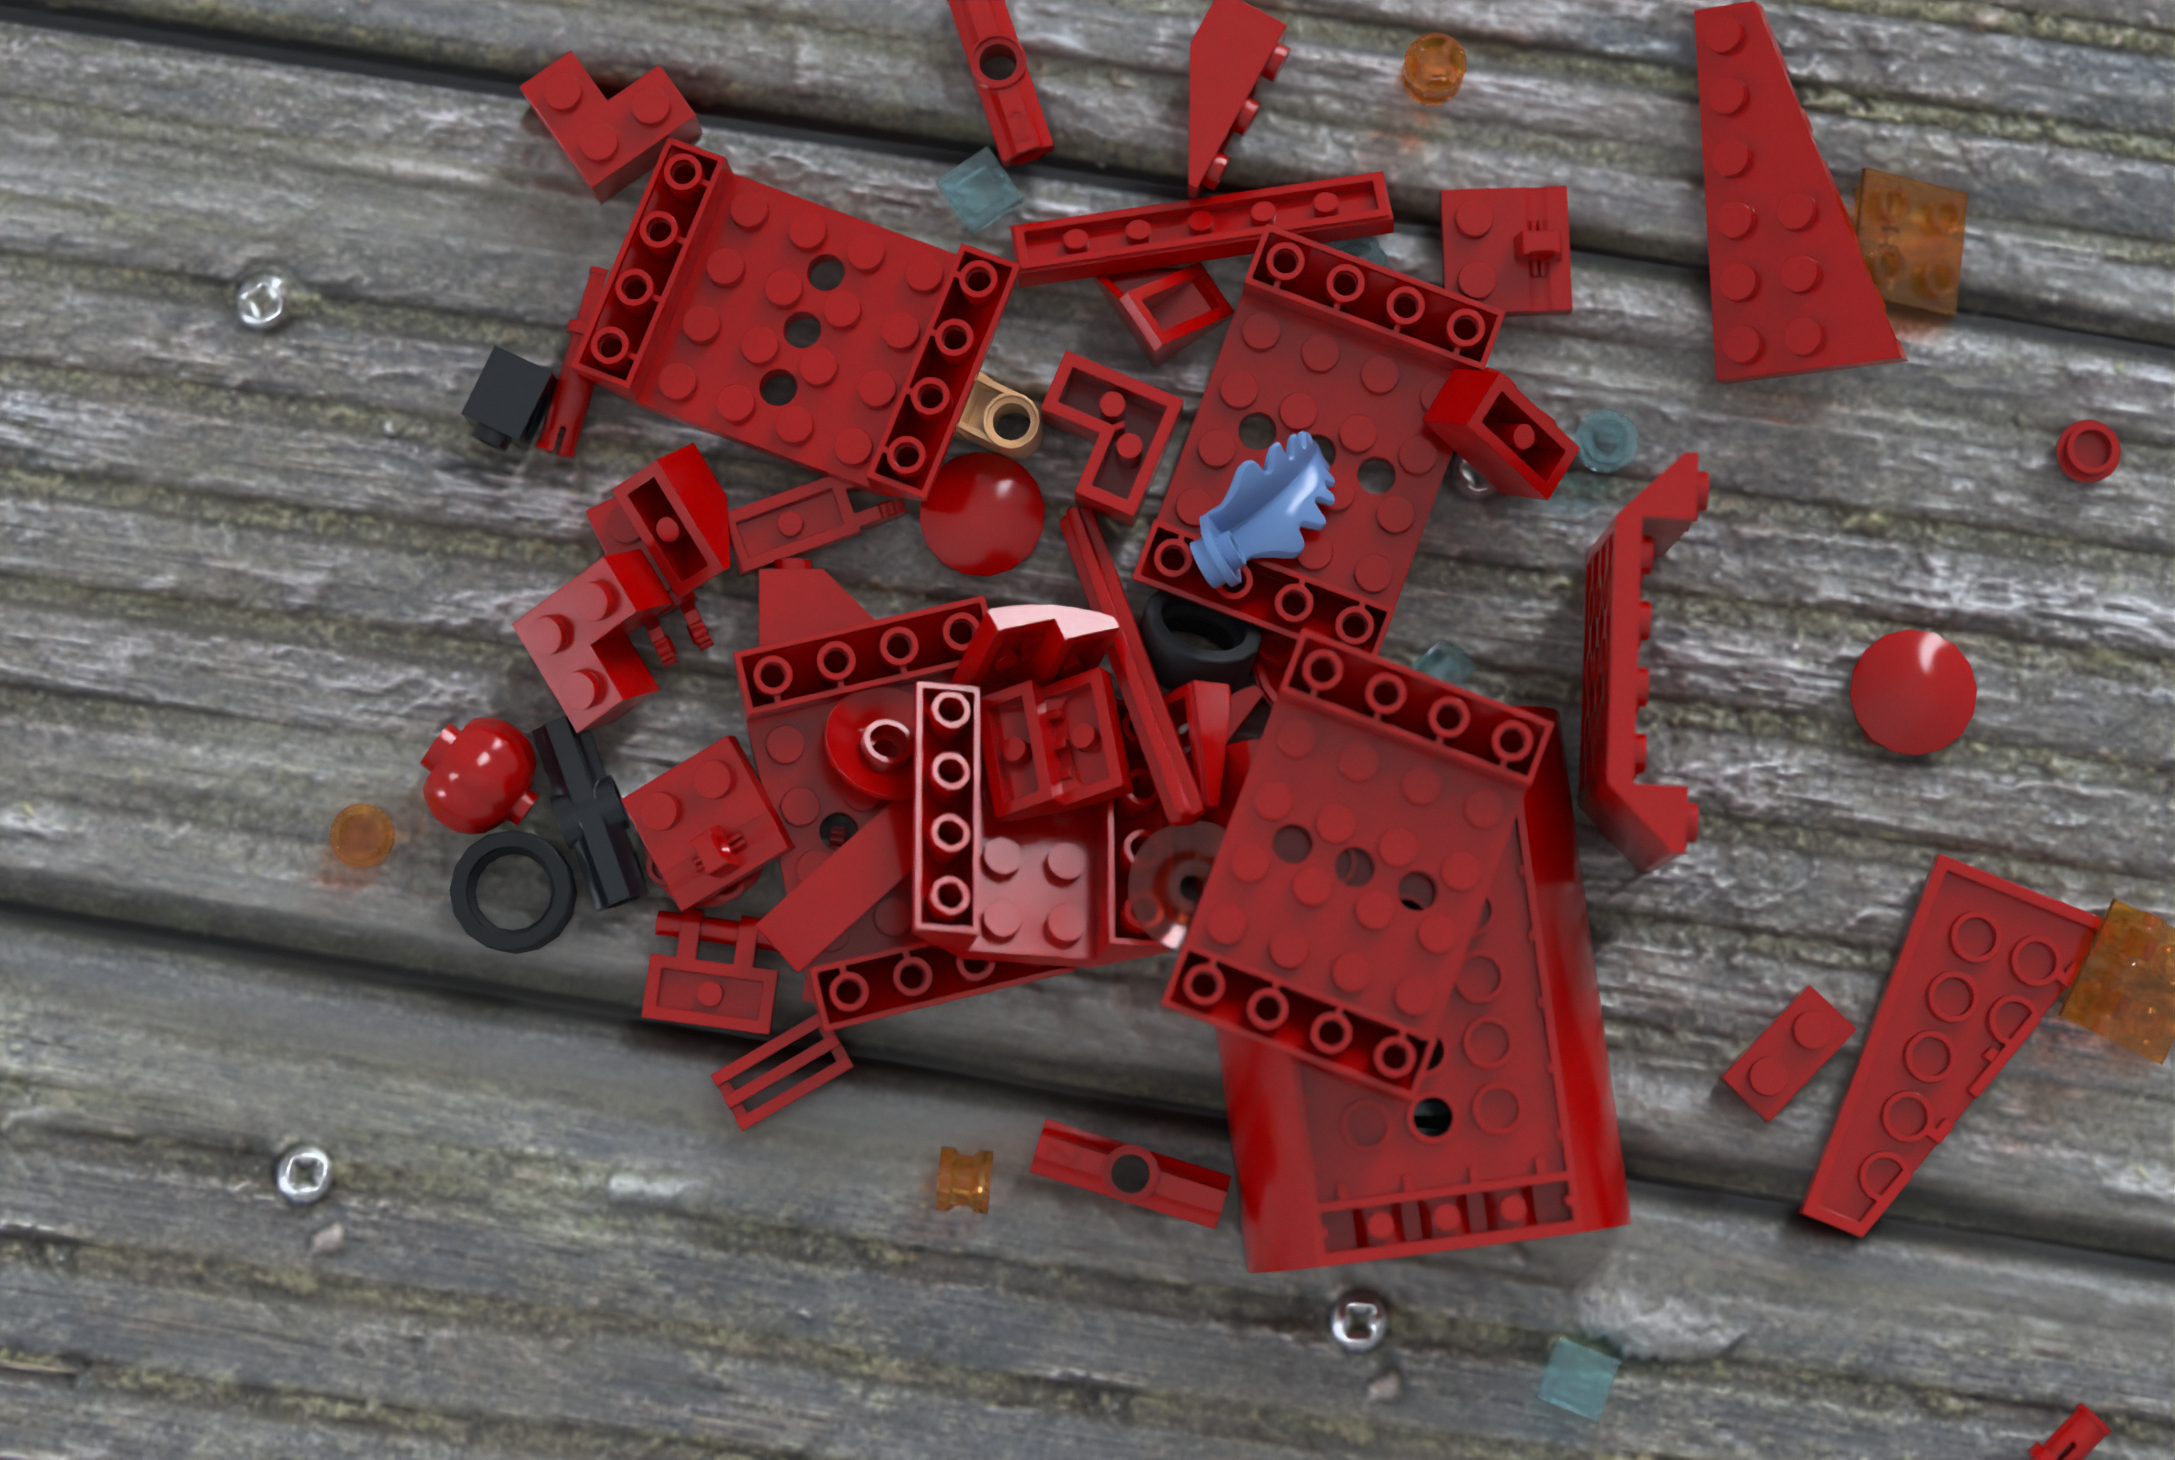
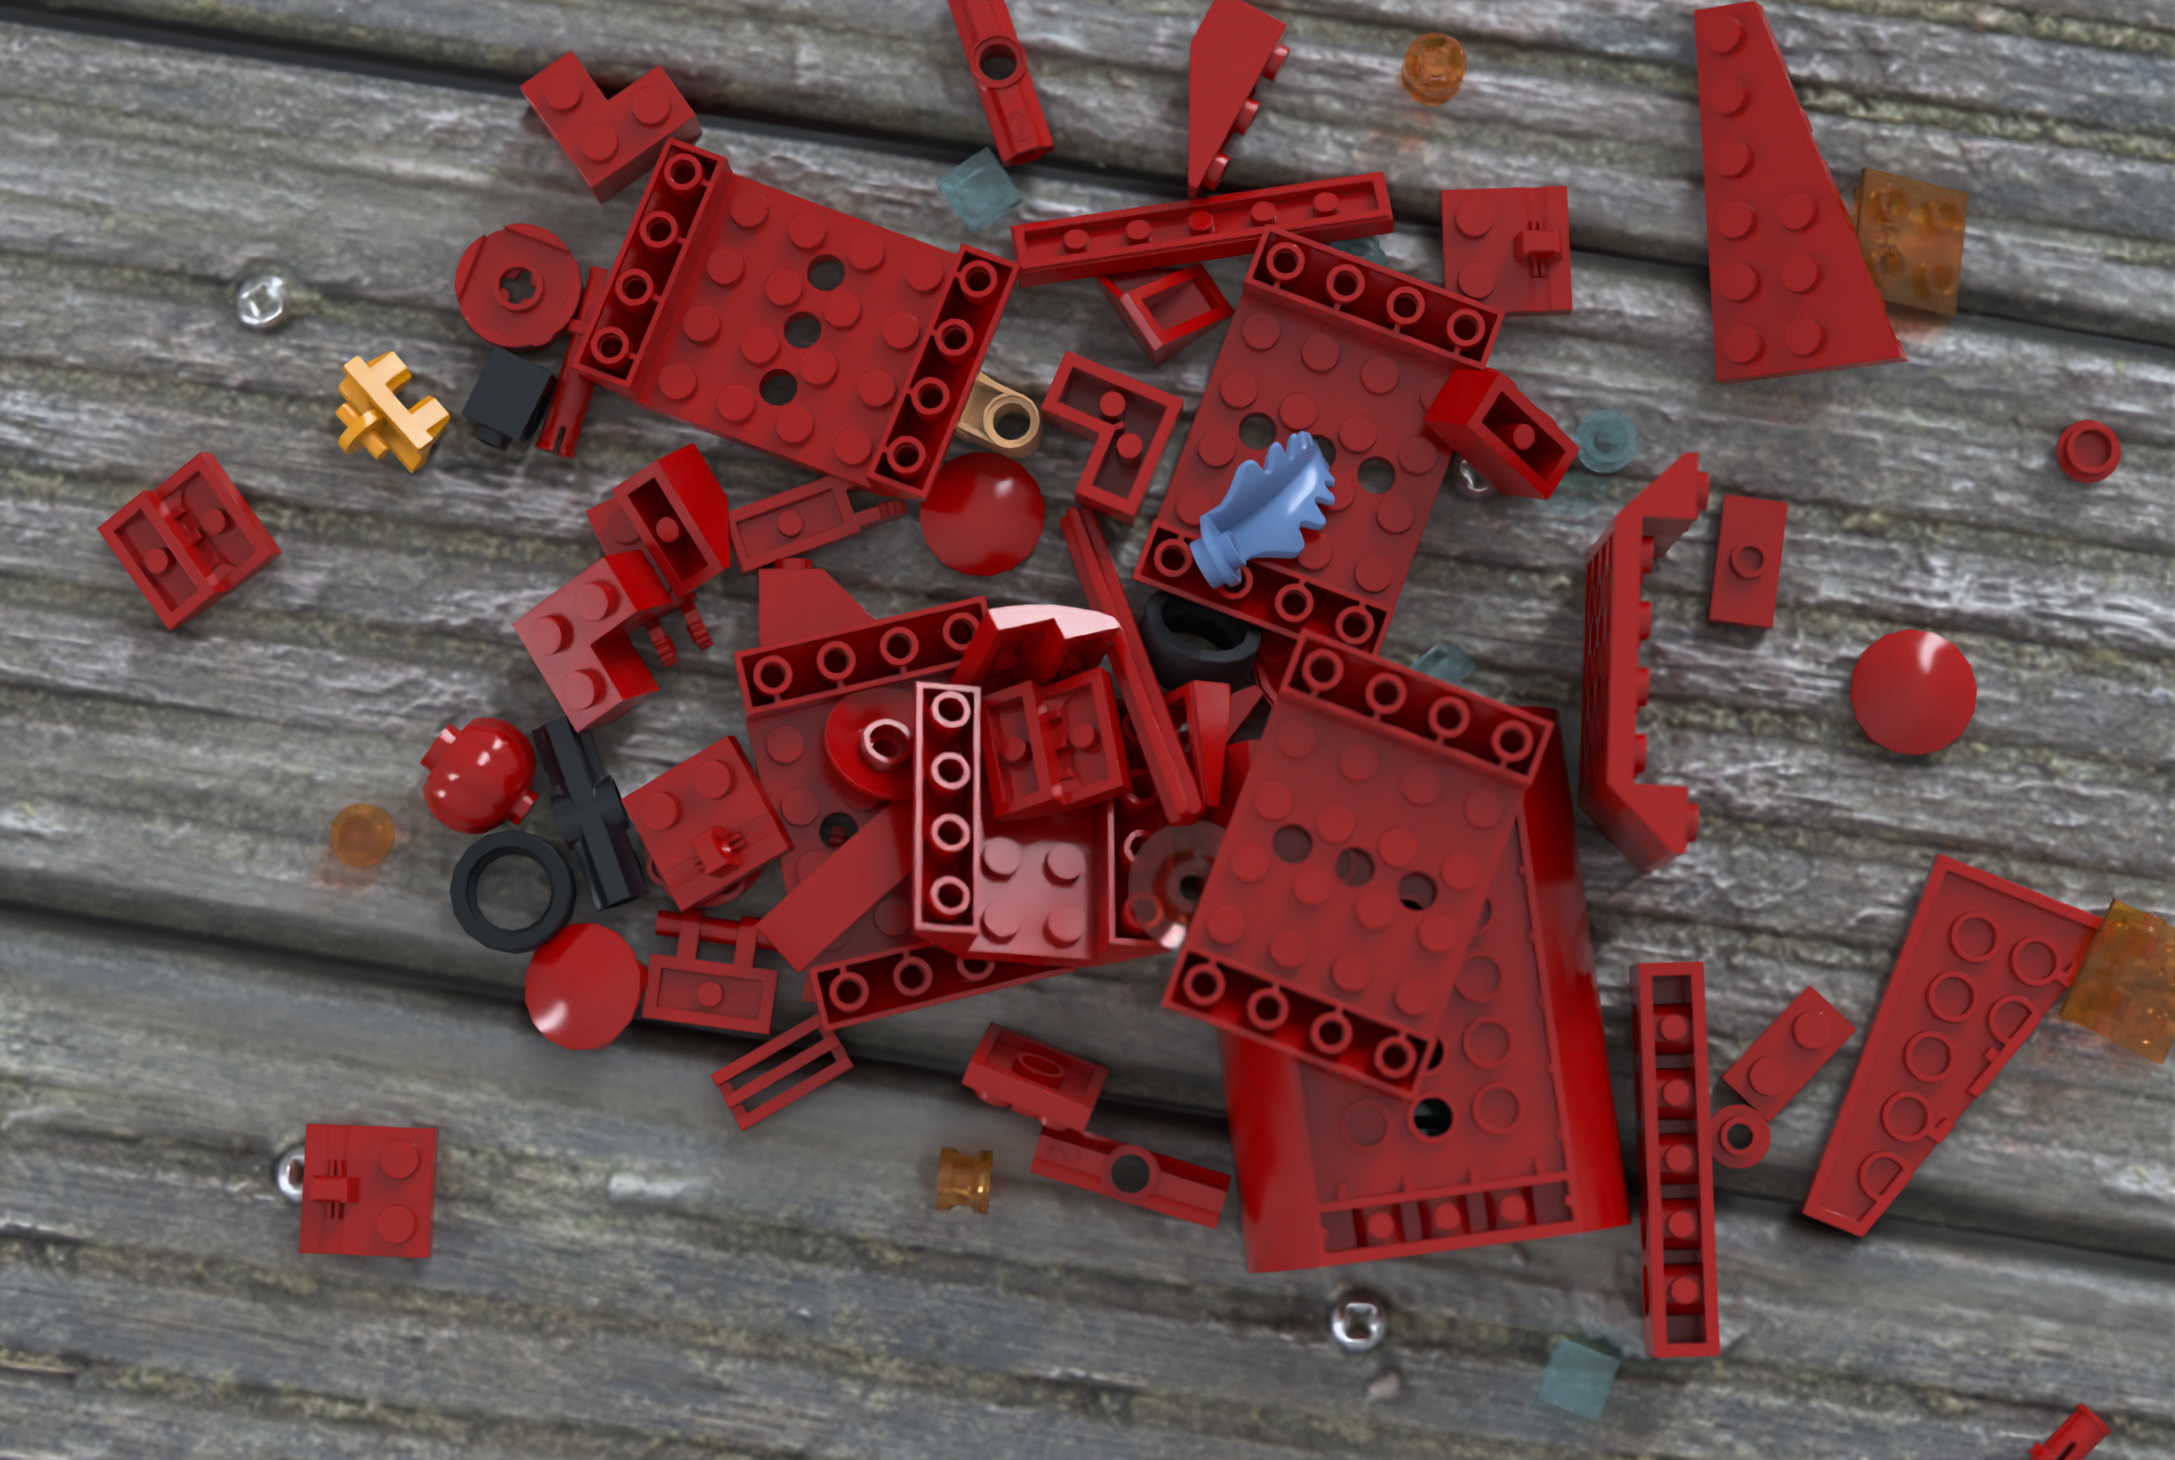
none -> red slope [97,452,283,630]
none -> red hinge [299,1123,439,1258]
none -> light orange hips [335,351,450,474]
none -> red plate [454,223,584,352]
none -> red dish [525,923,648,1051]
none -> red hinge [961,1022,1110,1133]
none -> red brick [1629,961,1720,1358]
none -> red plate [1706,494,1788,630]
none -> red plate [1710,1104,1770,1169]

